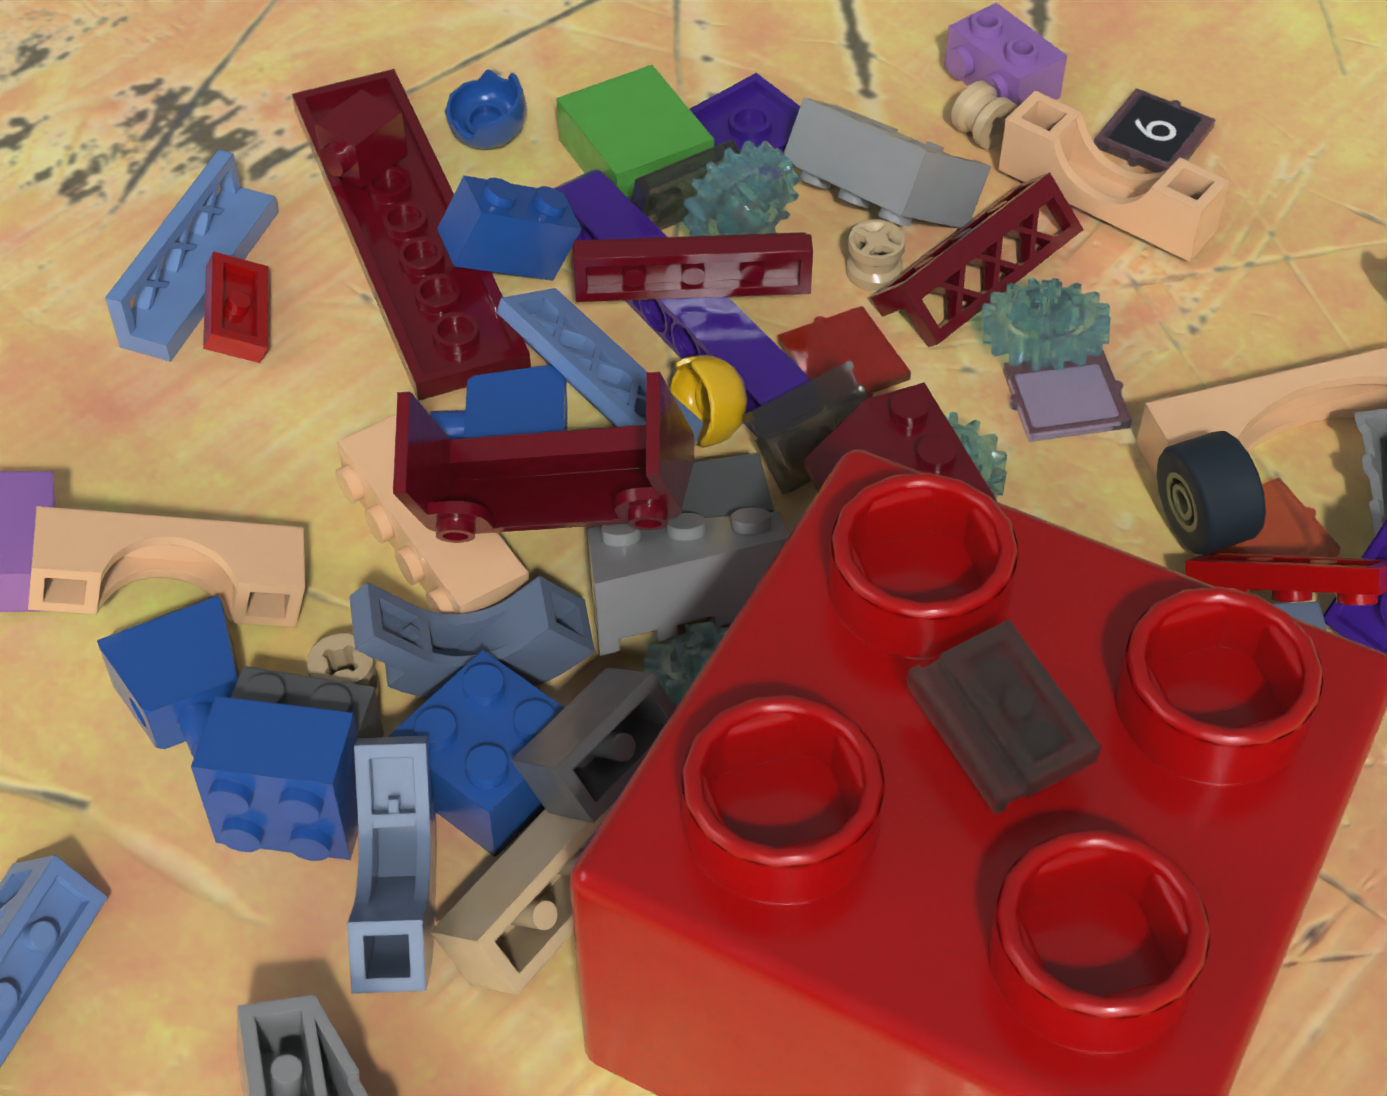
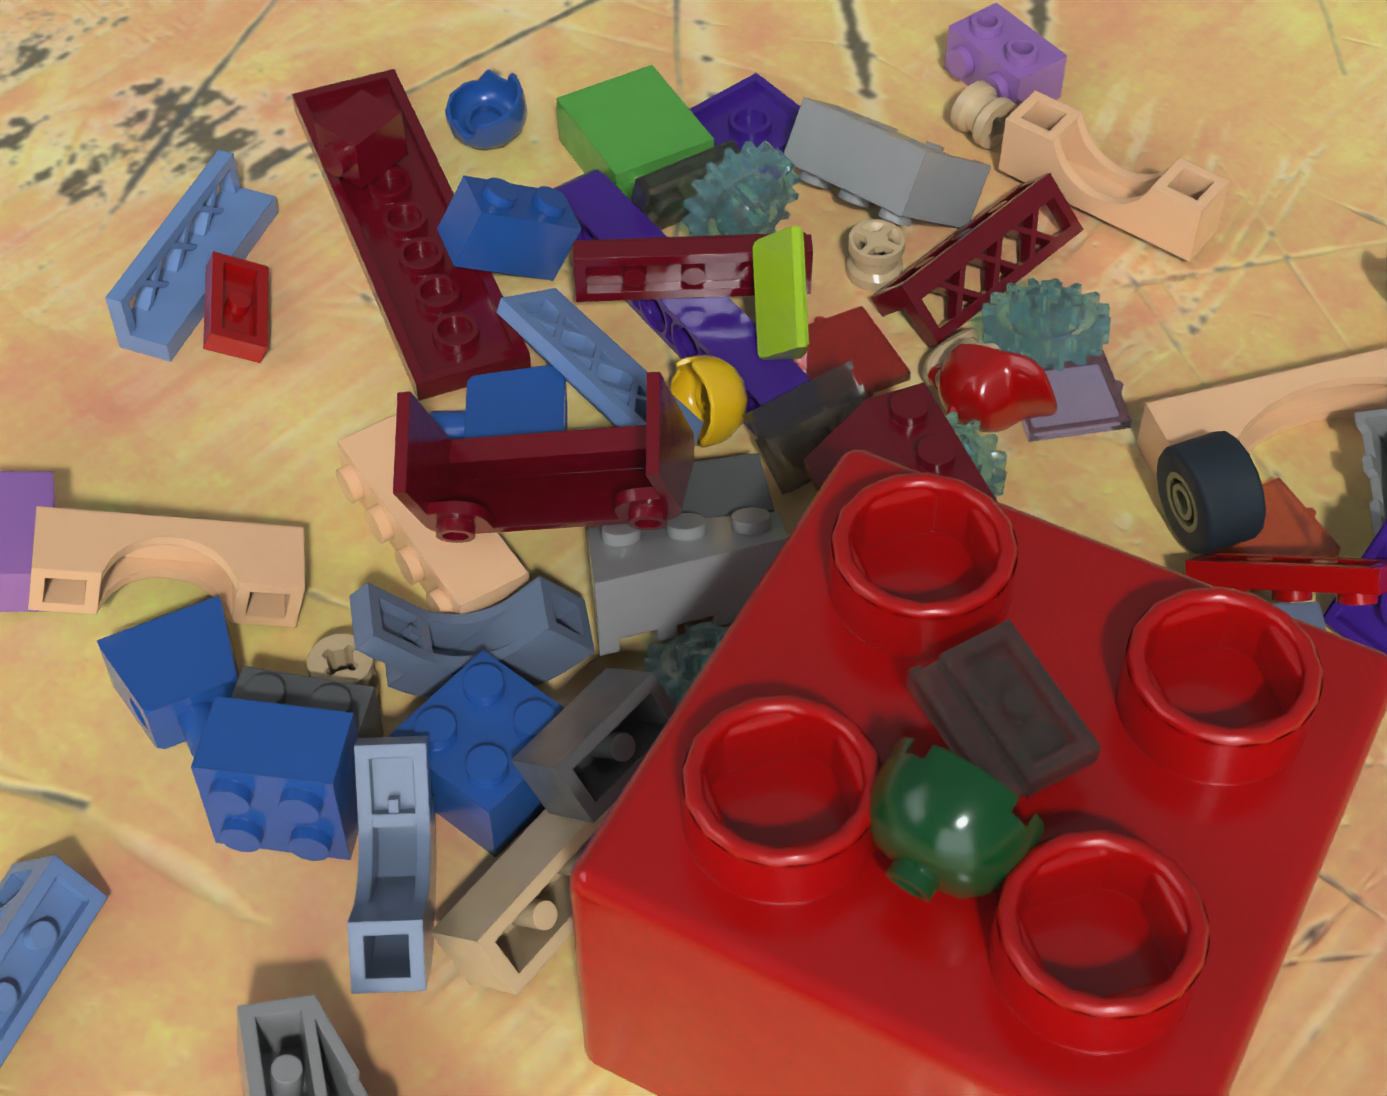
piece [1094,88,1216,173] -> none
none -> lime slope [752,226,809,360]
none -> dark green cylinder [869,737,1045,902]
none -> red hair [923,327,1058,433]

